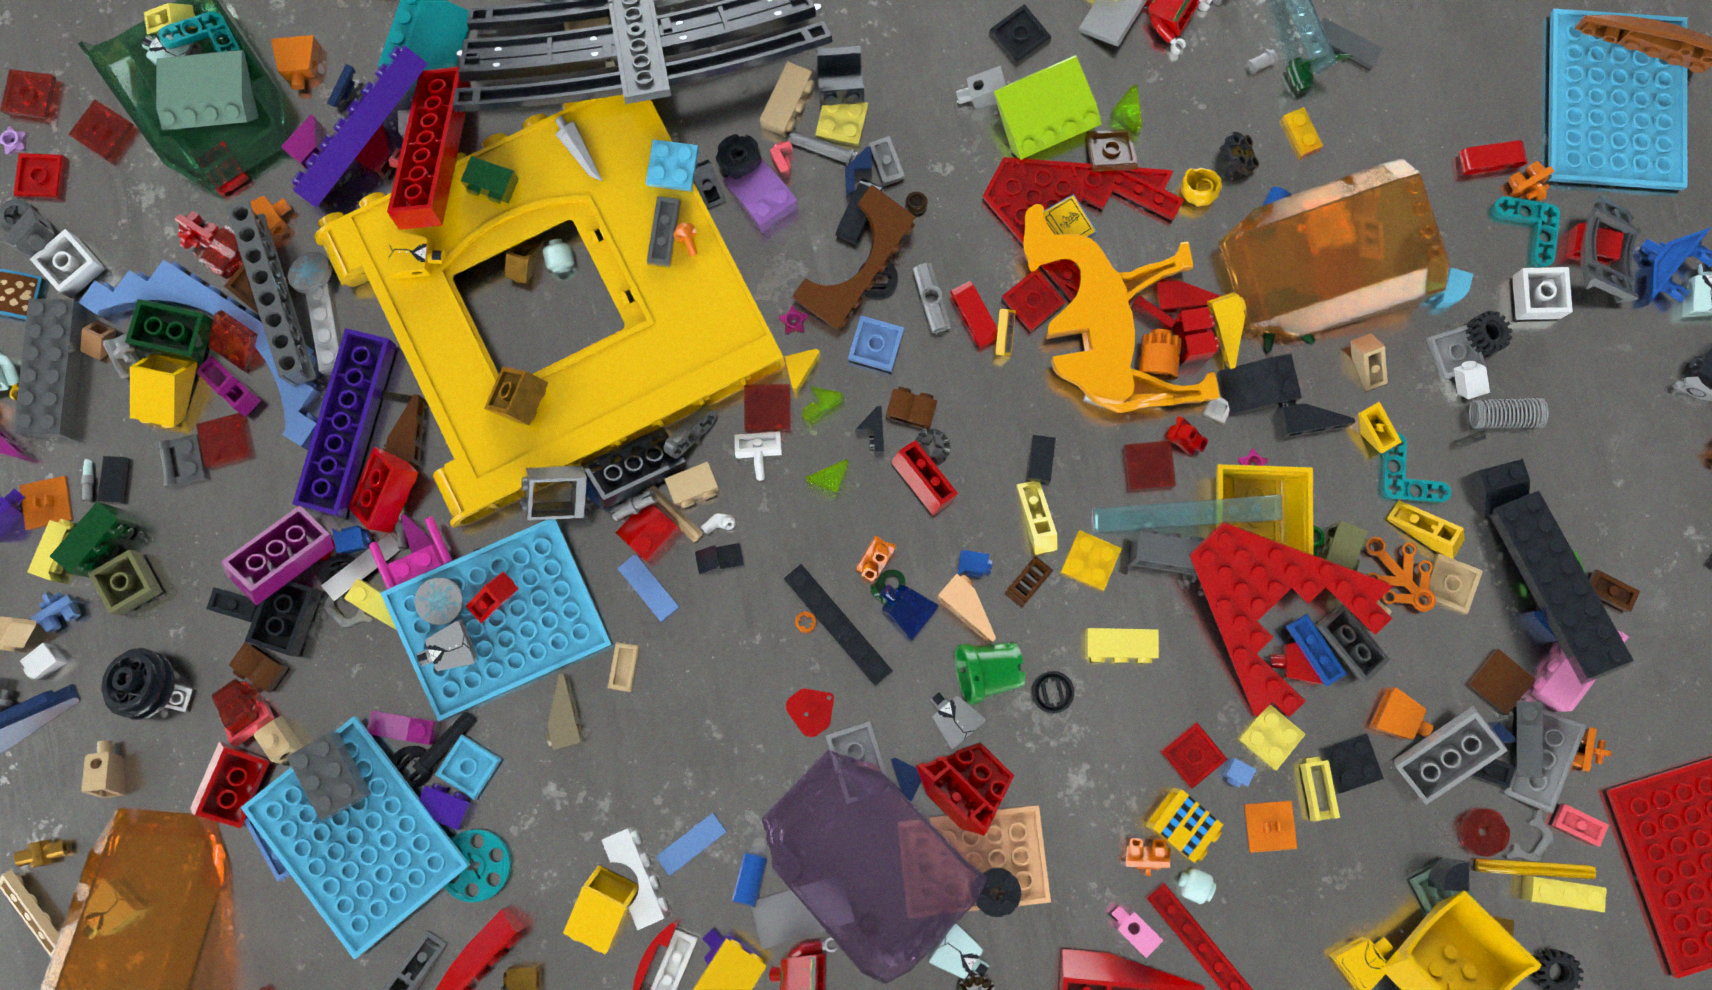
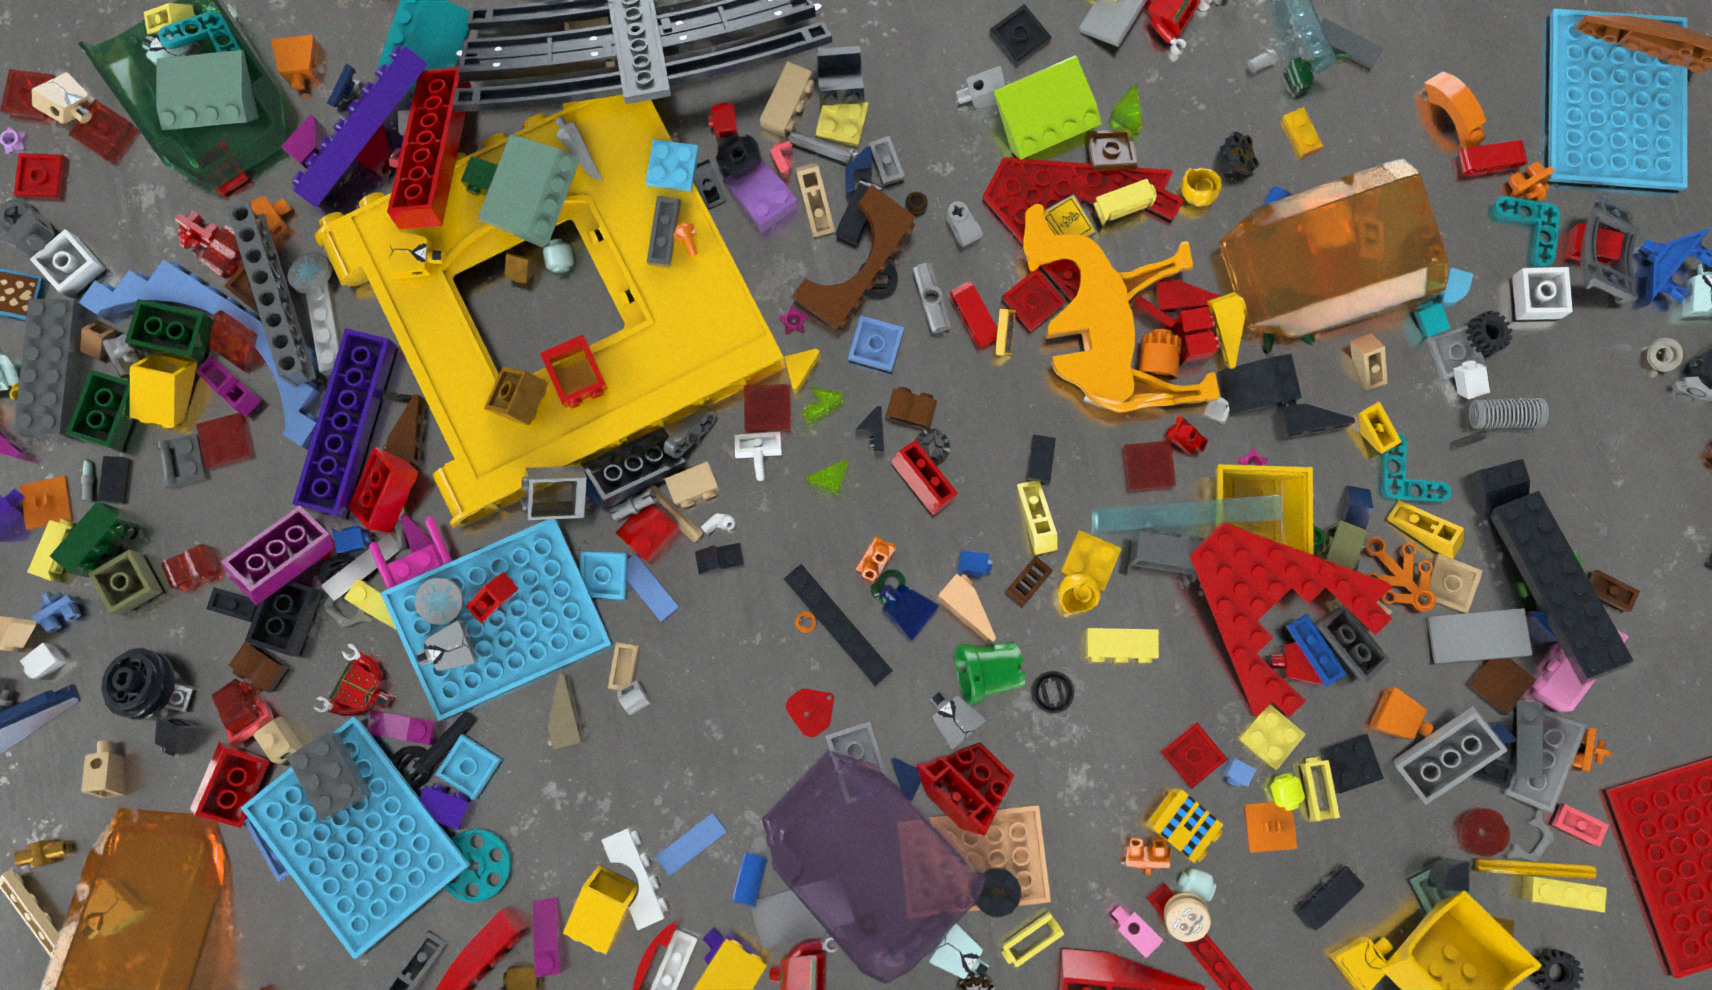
none -> tan torso [32,72,92,123]
none -> dark green brick [66,369,134,452]
none -> black slope [155,717,198,756]
none -> clear red brick [161,544,220,592]
none -> red torso [313,644,392,717]
none -> sand green slope [477,134,580,248]
none -> magenta slope [533,897,565,977]
none -> red window [540,334,608,409]
none -> medium azure plate [580,550,628,600]
none -> light grey brick [617,680,651,716]
none -> red brick [708,102,738,140]
none -> tan slope [794,162,835,237]
none -> light grey piece [946,201,983,248]
none -> light yellow window [1001,910,1064,967]
none -> yellow hair [1058,574,1101,615]
none -> light yellow window [1093,179,1157,227]
none -> tan head [1164,892,1211,942]
none -> neon yellow head [1270,773,1305,811]
none -> black beam [1297,866,1364,931]
none -> dark blue slope [1341,485,1374,530]
none -> teal brick [1413,300,1451,337]
none -> orange arch [1424,72,1486,149]
none -> light grey tile [1427,608,1533,664]
none -> plate [1647,338,1685,372]

